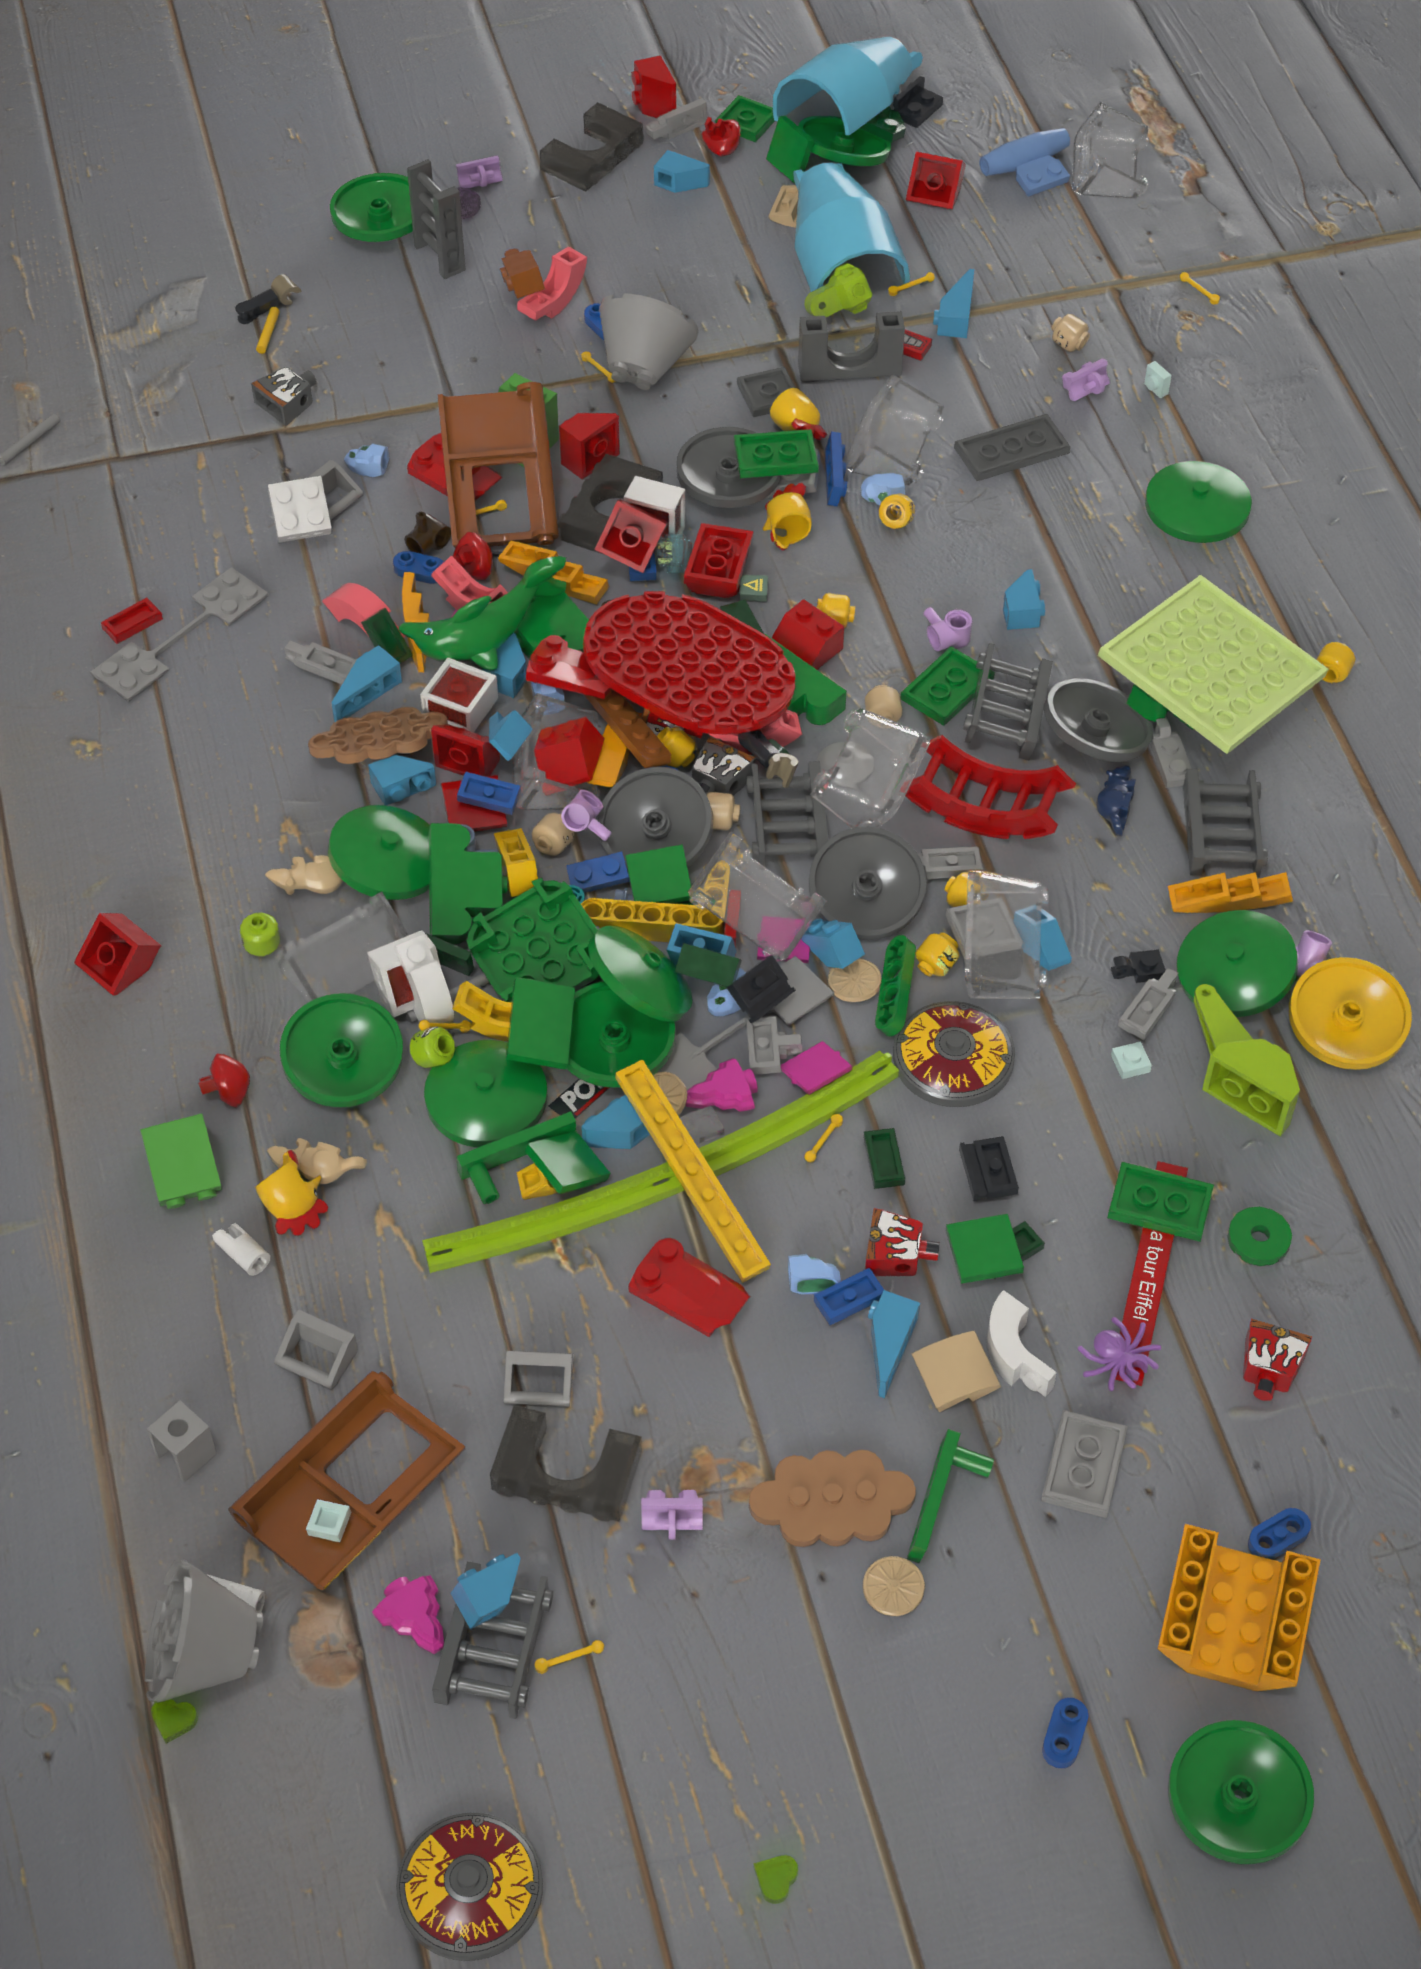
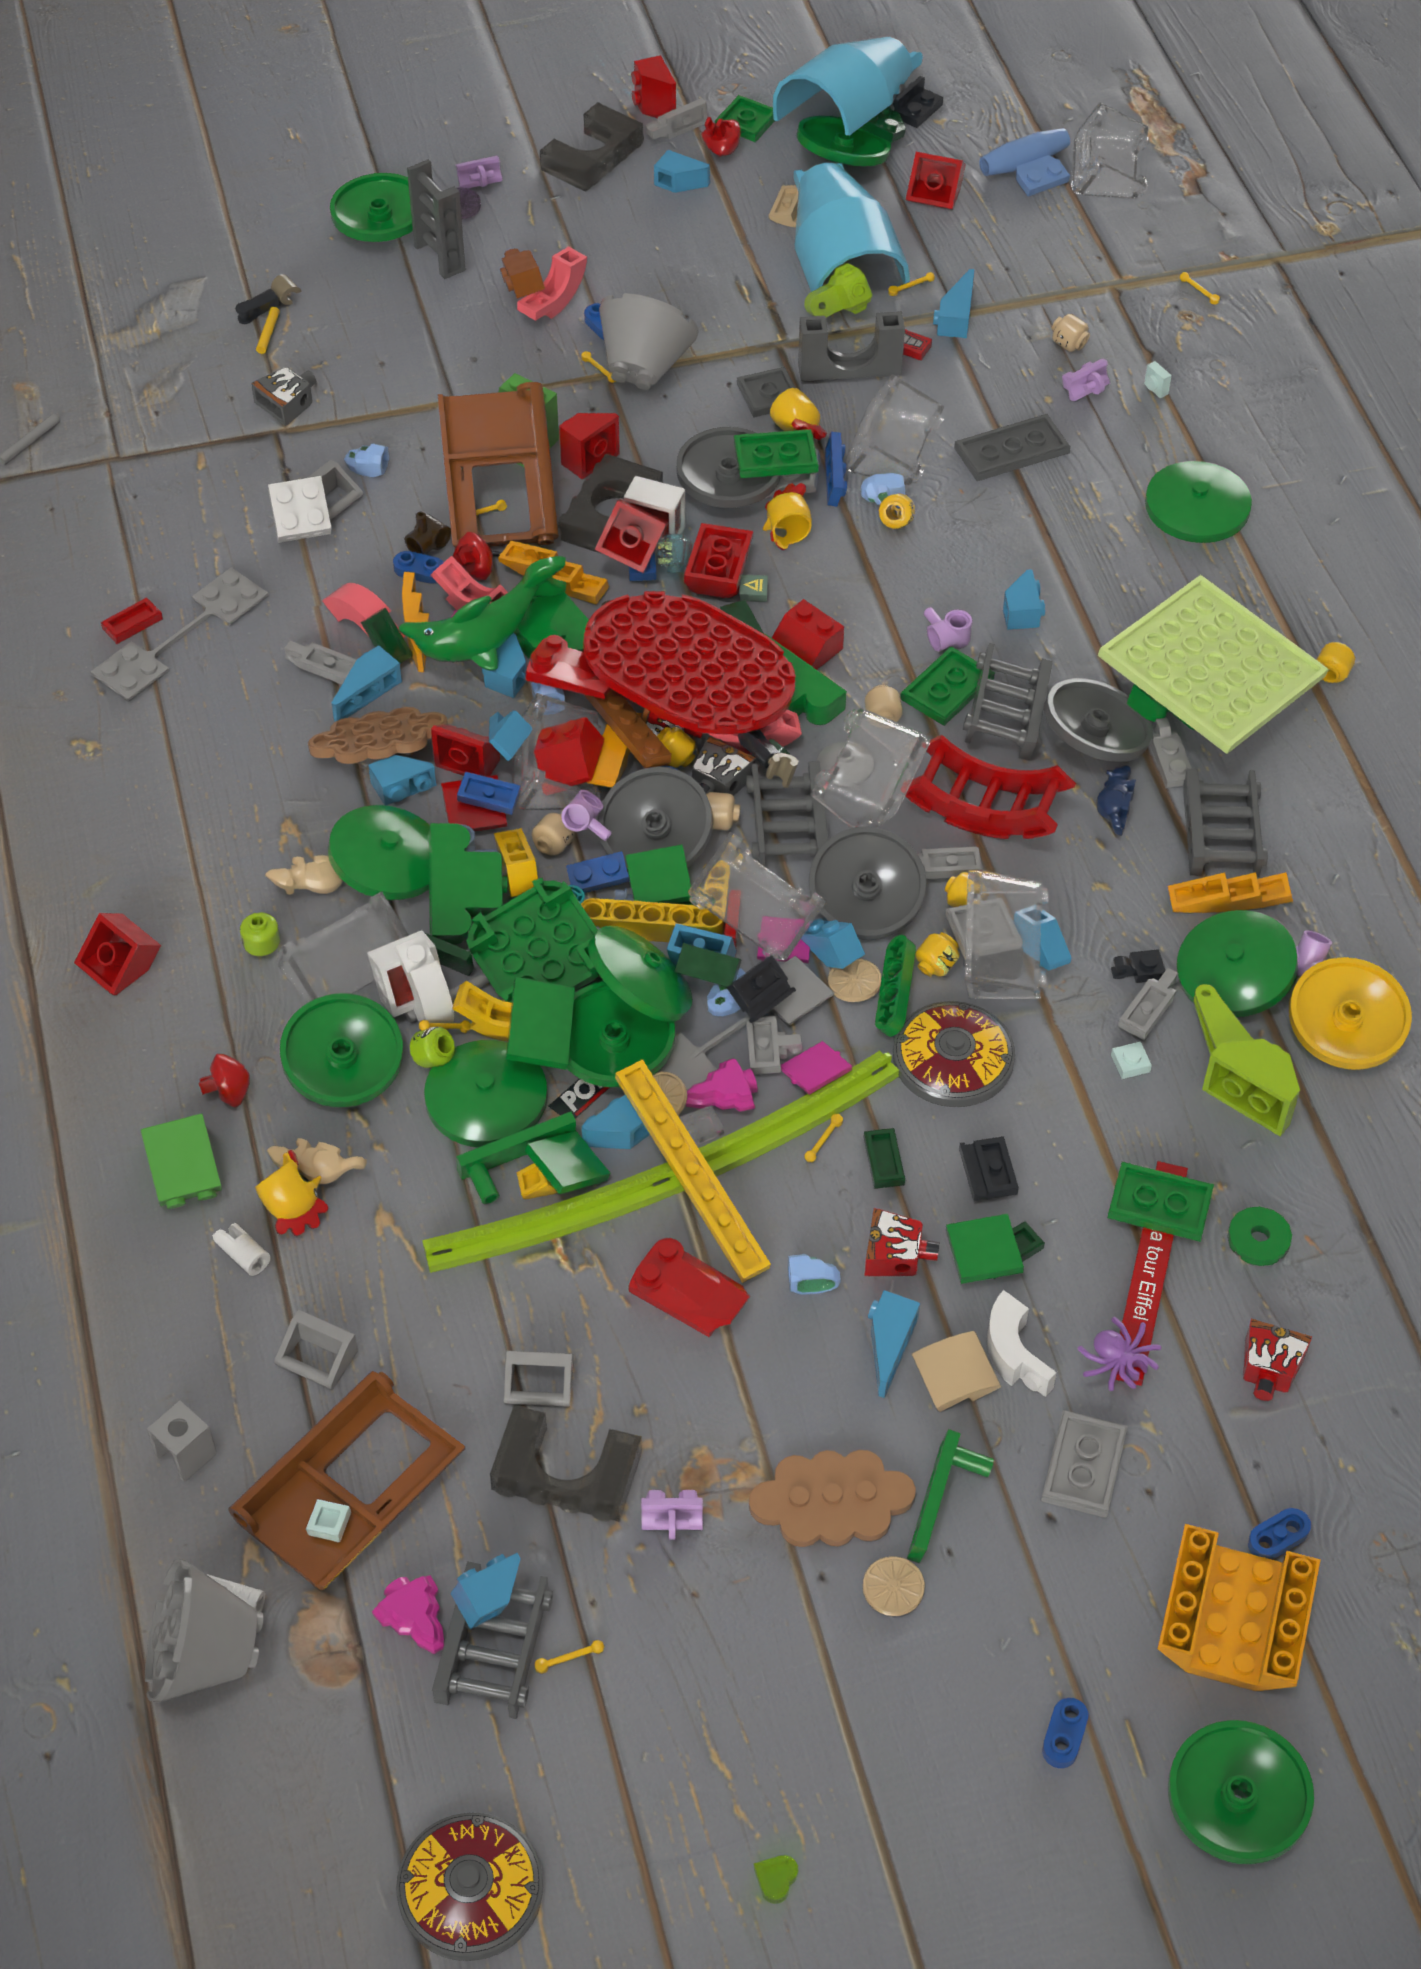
clear neon green tile [151,1699,198,1744] -> none
red slope [407,433,503,500] -> none
piece [420,658,498,733] -> none
green tile [766,116,815,183] -> none
blue plate [814,1268,884,1325] -> none
yellow head [816,593,855,629] -> none

